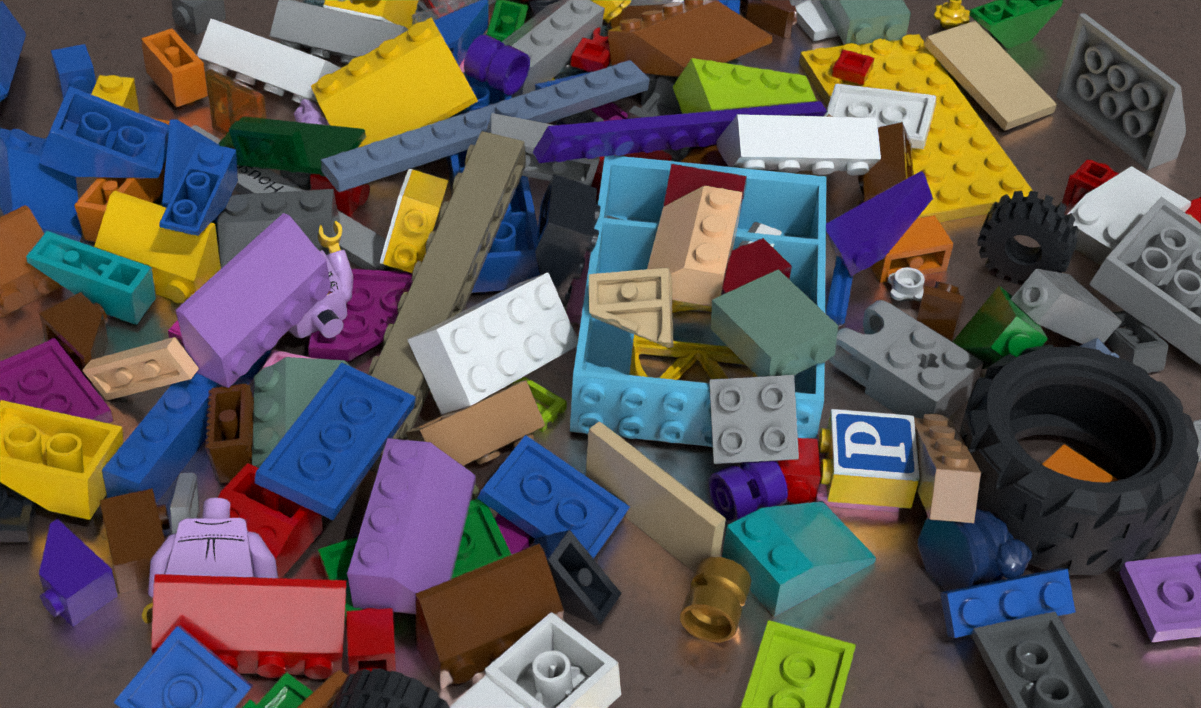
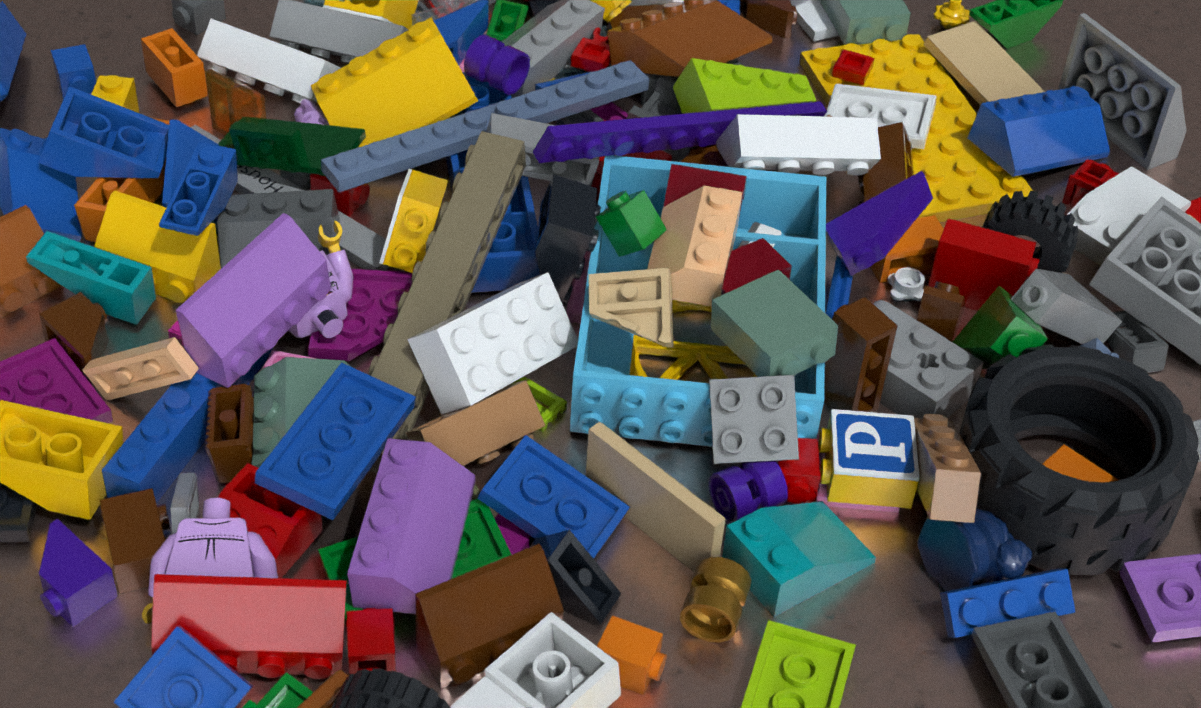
none -> green brick [596,190,667,257]
none -> orange brick [597,615,667,695]
none -> reddish brown brick [824,297,898,412]
none -> red brick [928,218,1040,311]
none -> blue slope [968,86,1110,177]

